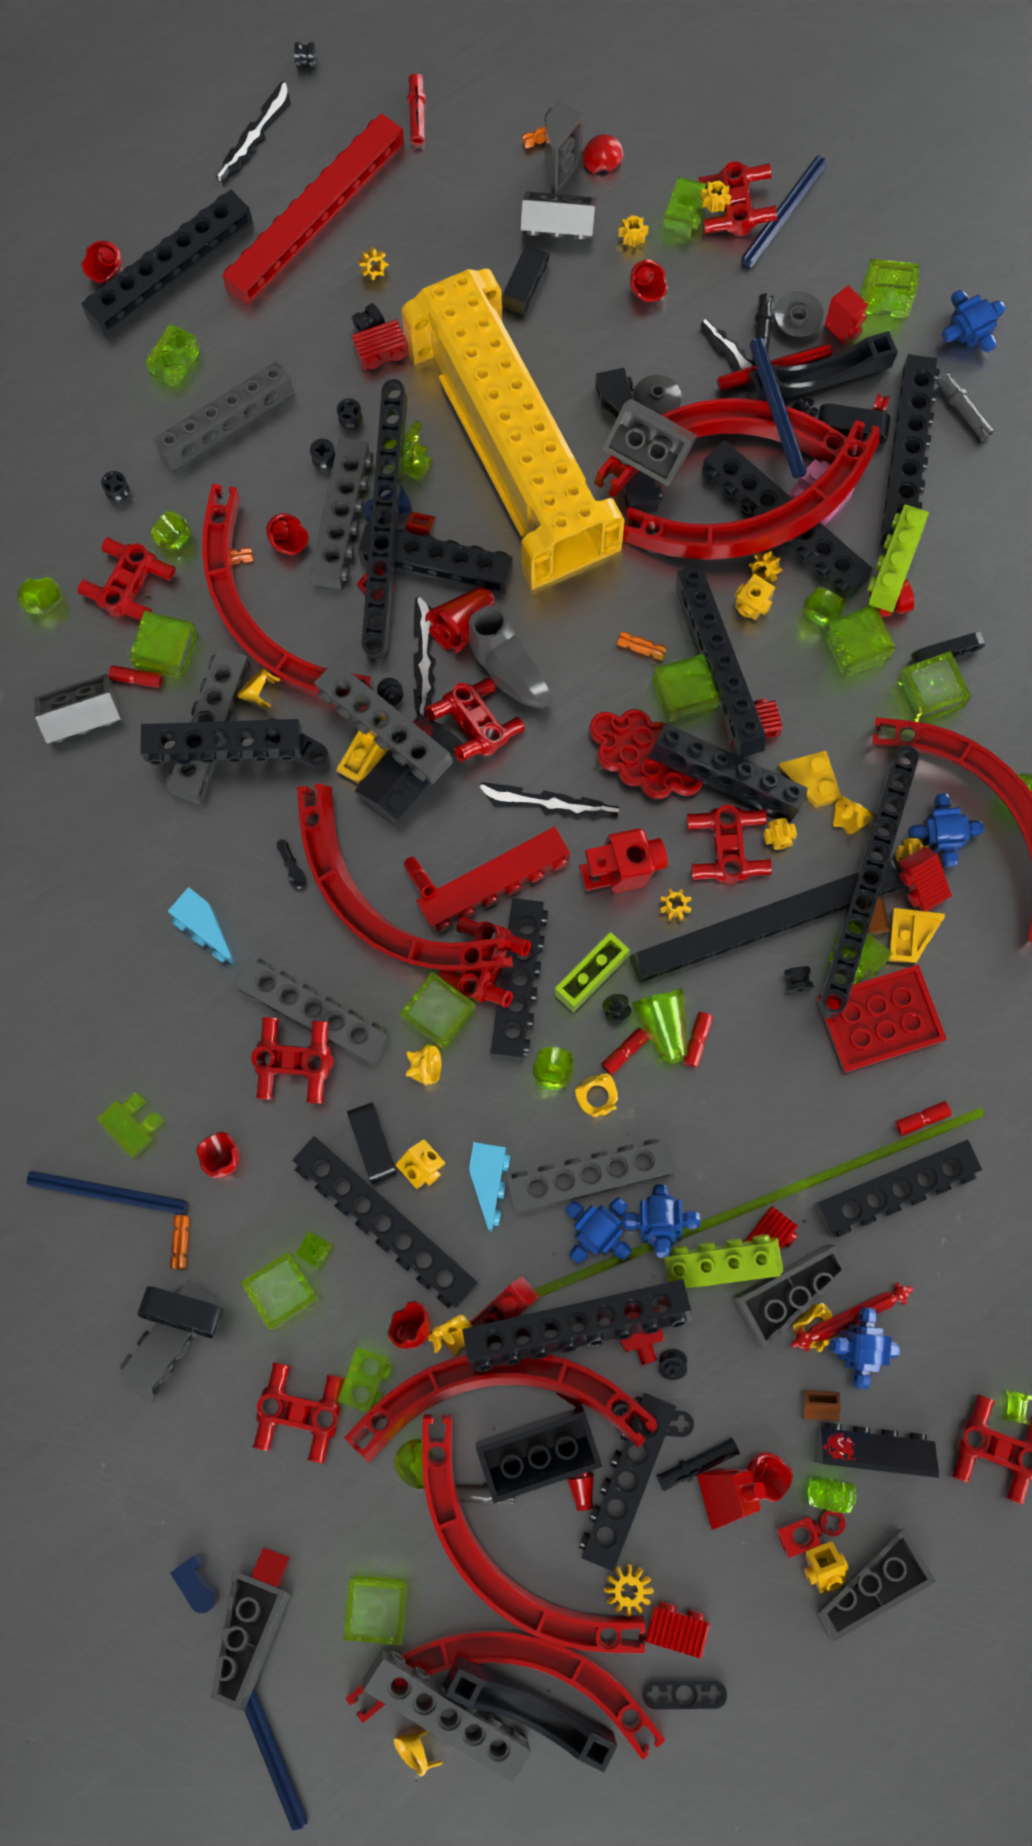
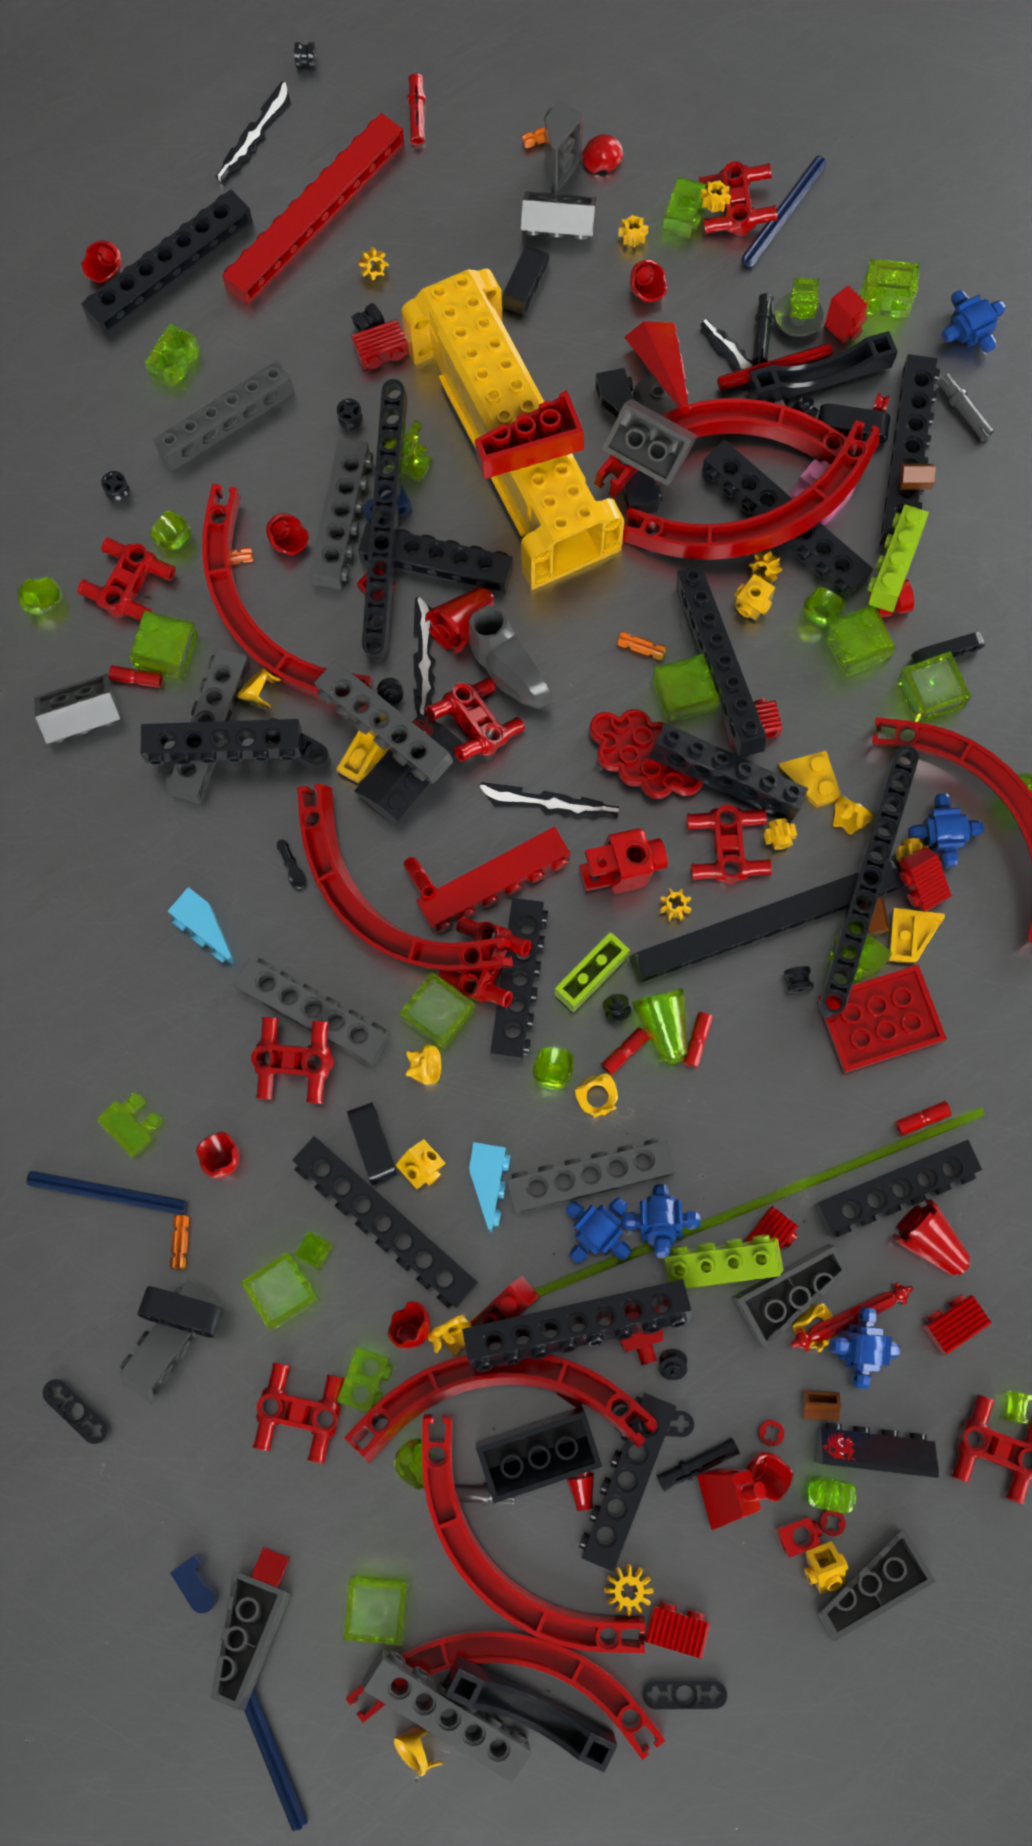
black wheel [310,438,335,470] -> none
red slope [405,511,436,536] -> none
dark blue axle [749,338,807,479] -> none
none -> black beam [43,1379,111,1444]
none -> red wedge [475,390,584,479]
none -> red wedge [624,321,691,415]
none -> red bush [758,1420,784,1446]
none -> clear neon green brick [790,277,819,320]
none -> red cone [893,1199,970,1276]
none -> piece [899,463,936,490]
none -> red brick [922,1294,992,1355]

